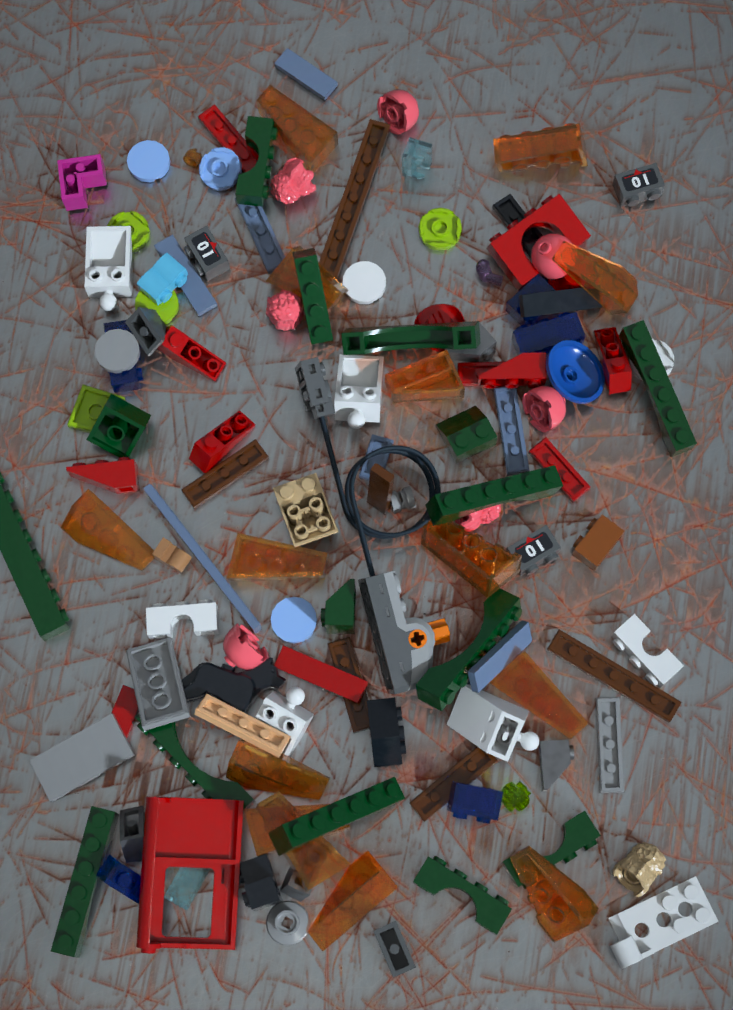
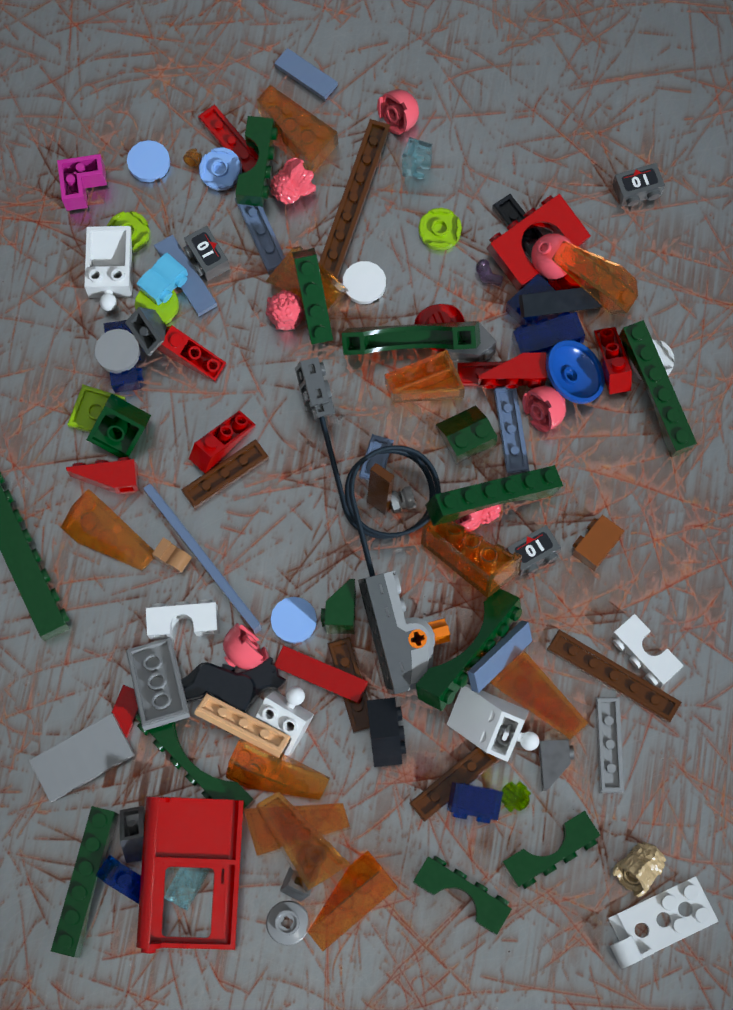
clear orange wedge [227,533,330,581] -> none
black brick [239,854,283,911] -> none
dark green arch [268,777,405,856] -> none
tan slope [273,473,338,547] -> none
white slope [334,354,384,429] -> none
dark grey brick [373,921,416,978] -> none
clear orange wedge [493,123,588,172] -> none
clear orange wedge [510,846,599,942] -> none
red tile [528,437,591,503] -> none

